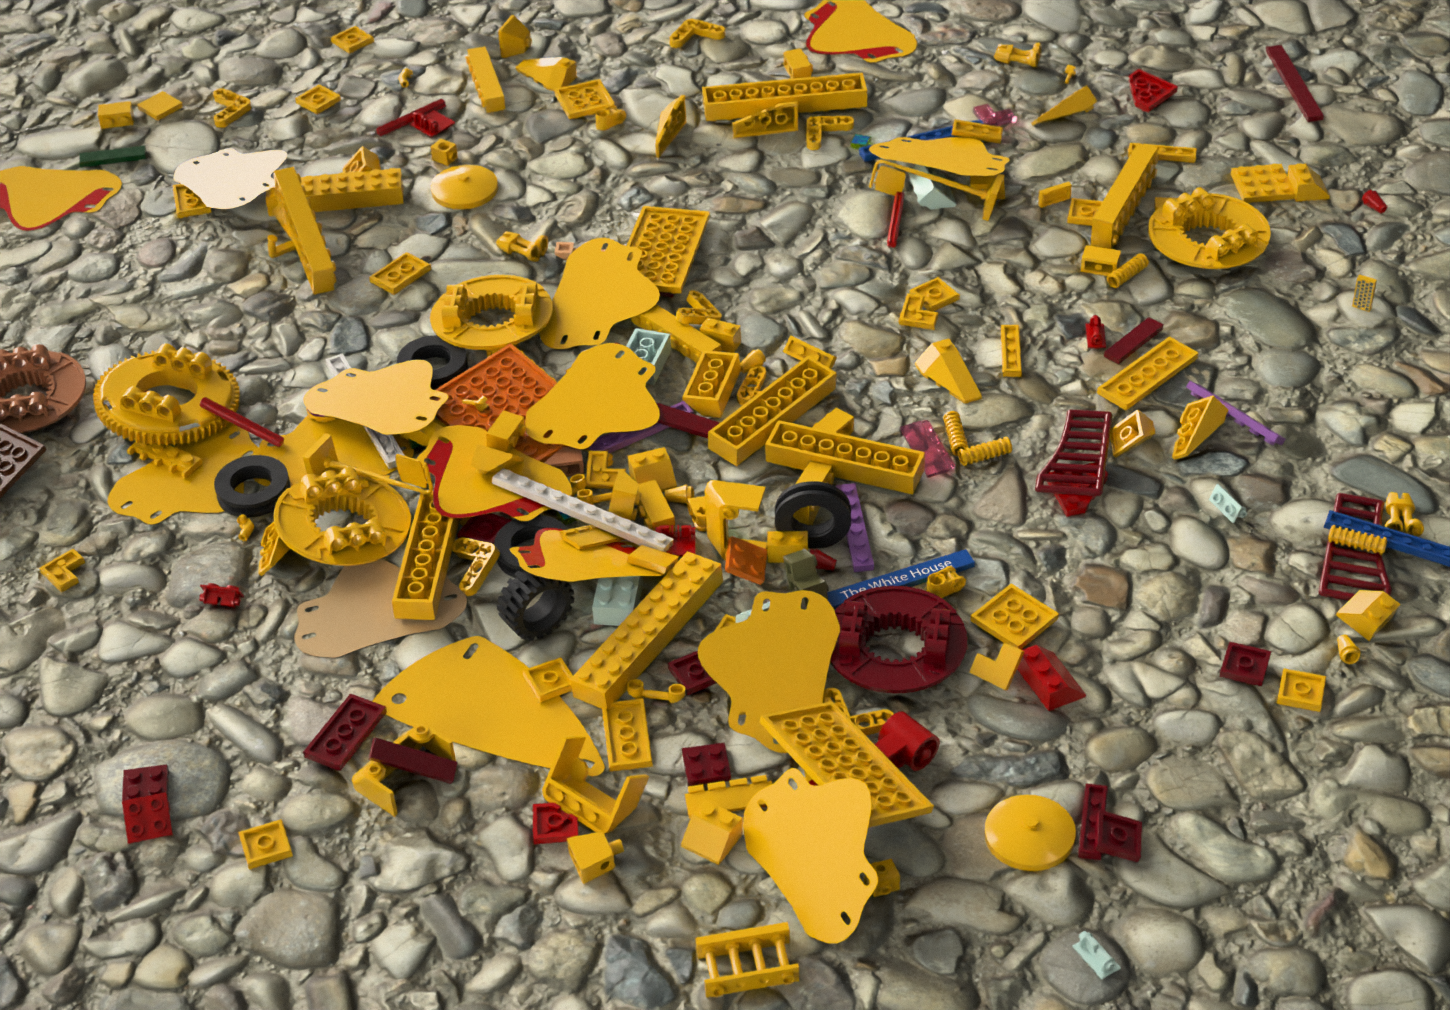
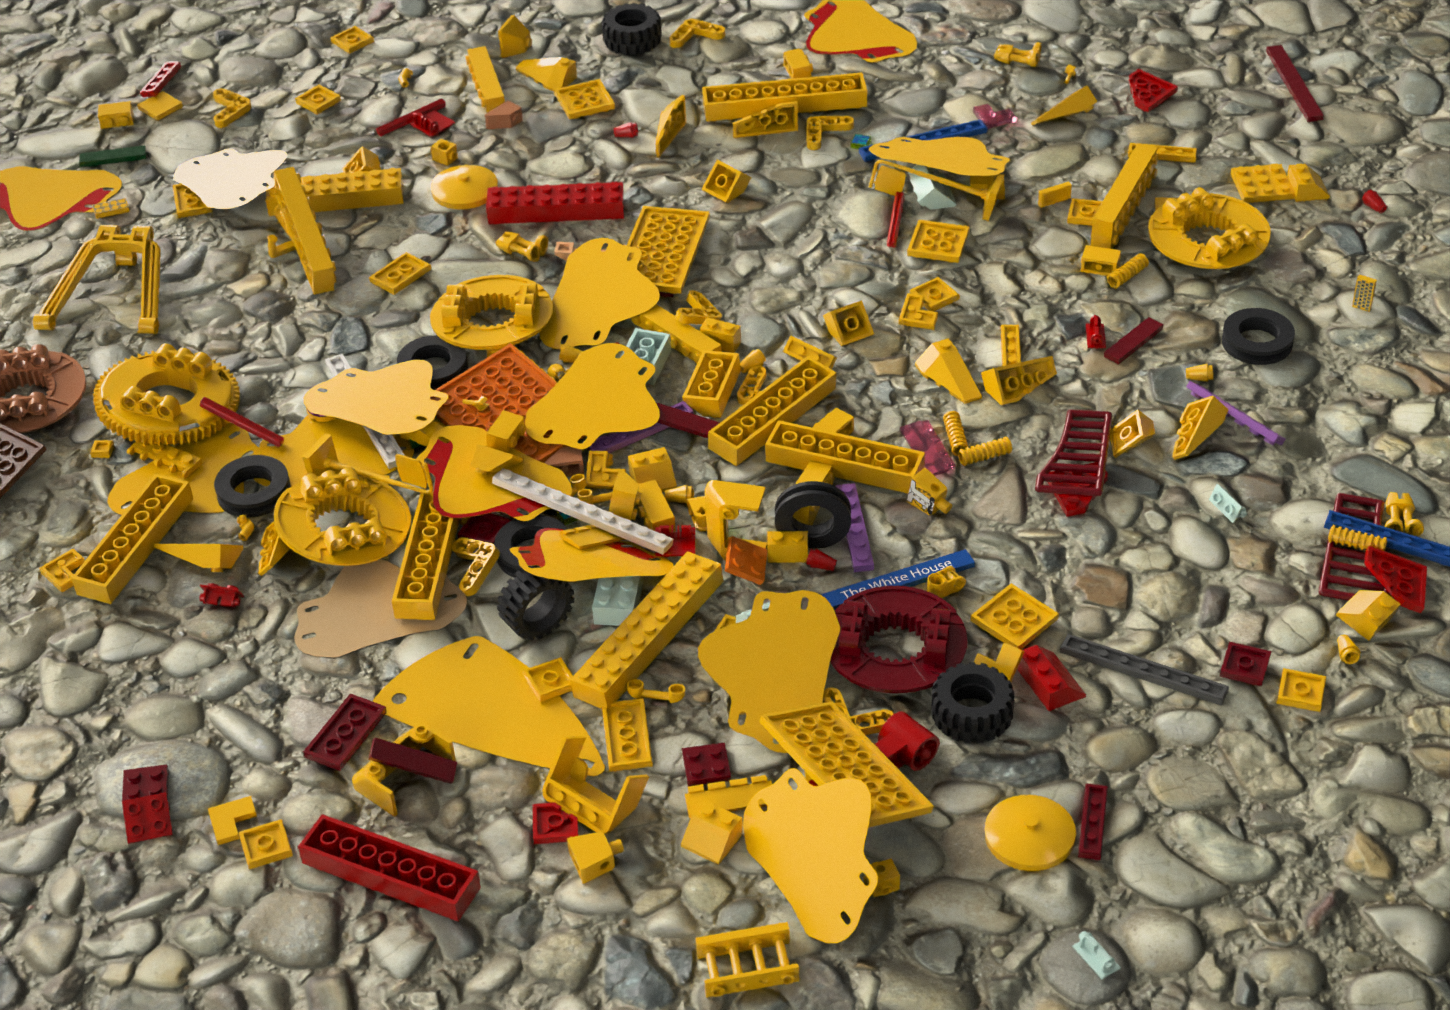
yellow piece [595,104,626,131] -> none
yellow tile [627,545,679,574] -> none
dark red plate [668,651,716,696] -> none
olive brick [783,549,829,607] -> none
yellow tile [951,119,1003,144] -> none
dark red plate [1094,810,1142,863] -> none
yellow plate [1097,336,1199,411] -> none
none -> yellow piece [33,225,161,334]
none -> yellow brick [71,473,193,604]
none -> yellow tile [90,440,114,458]
none -> yellow tile [92,198,130,219]
none -> red tile [140,62,181,97]
none -> yellow wedge [154,544,243,572]
none -> yellow tile [208,796,257,845]
none -> red brick [298,814,481,922]
none -> nougat slope [485,101,523,129]
none -> red brick [486,182,624,224]
none -> yellow cone [547,364,566,382]
none -> yellow cone [559,345,583,363]
none -> black tyre [602,3,662,56]
none -> red cone [614,122,639,138]
none -> yellow slope [702,160,752,203]
none -> yellow slope [823,300,874,346]
none -> yellow plate [907,220,970,263]
none -> yellow torso [907,468,953,515]
none -> black tyre [931,662,1015,744]
none -> yellow wedge [981,356,1057,405]
none -> dark grey tile [1060,634,1229,706]
none -> yellow cone [1186,363,1214,382]
none -> black tyre [1222,308,1295,365]
none -> red plate [1364,546,1427,613]

